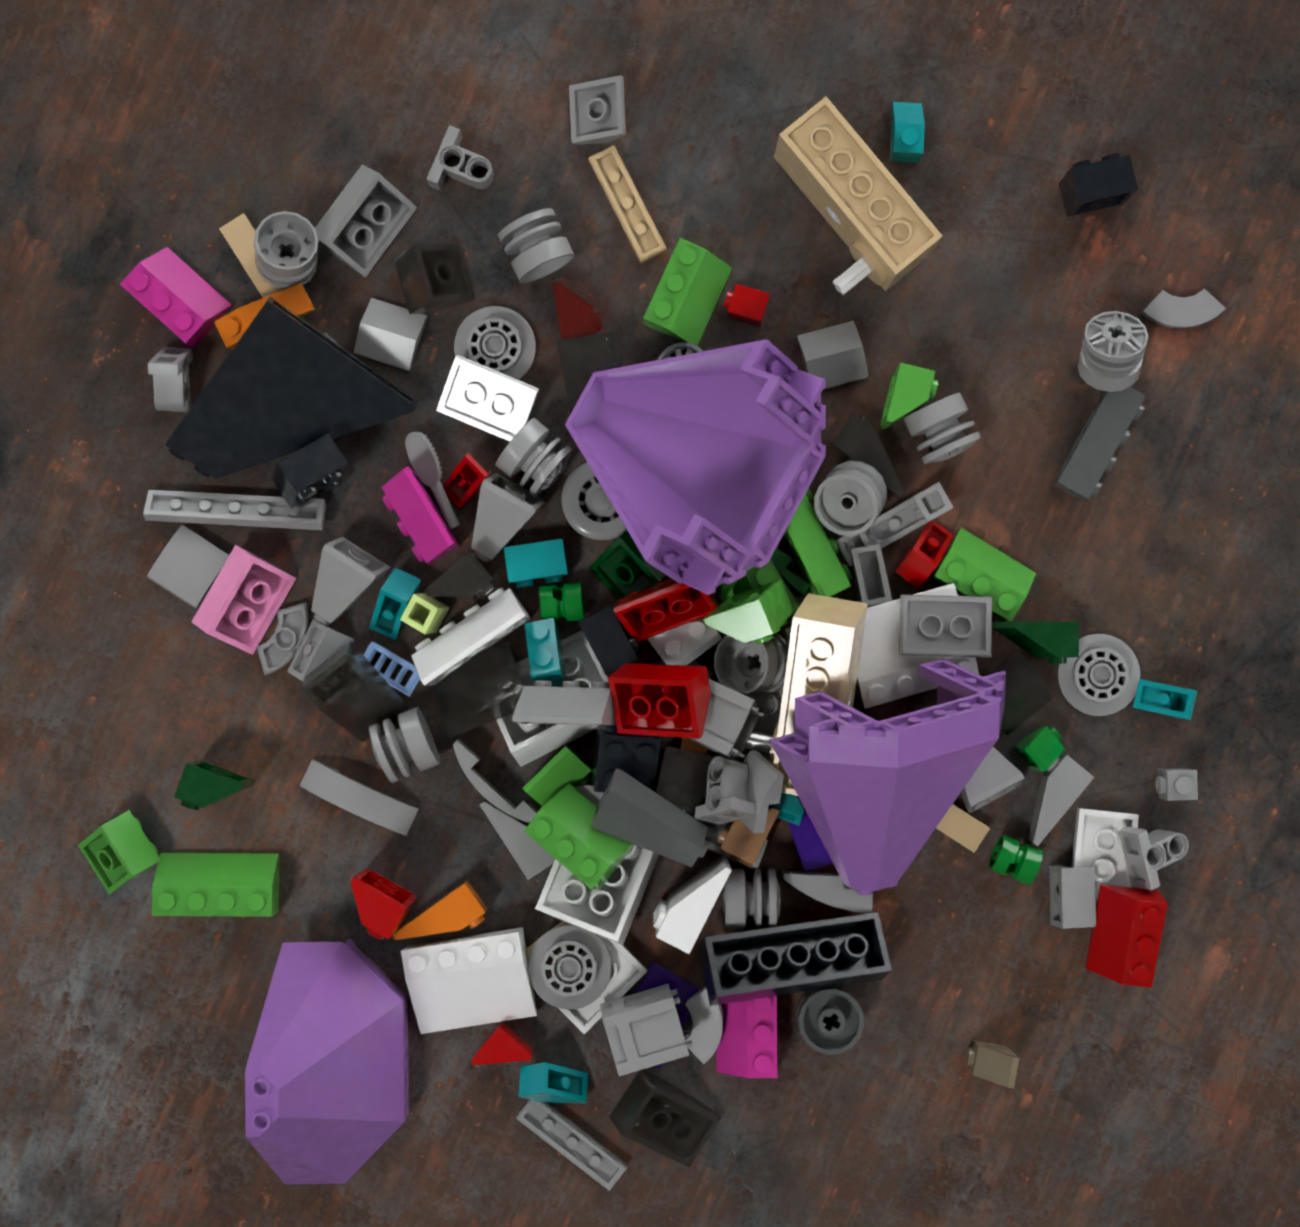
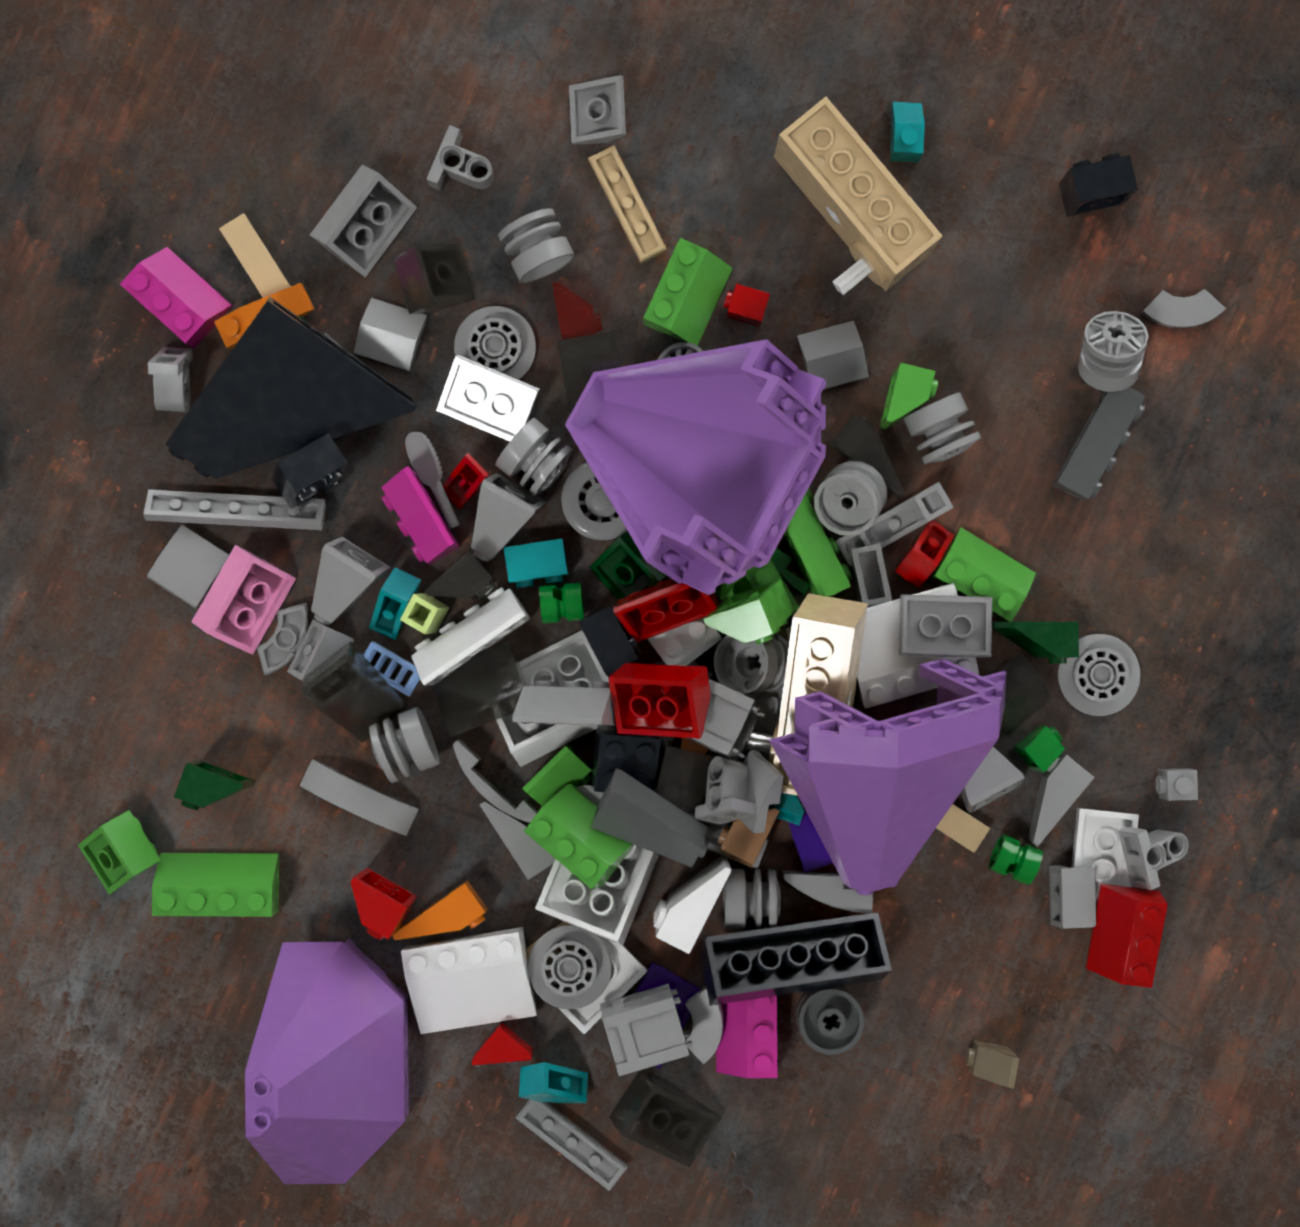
light grey wheel [254,211,318,289] -> none
teal brick [525,618,566,687] -> none
teal slope [1133,679,1197,720] -> none

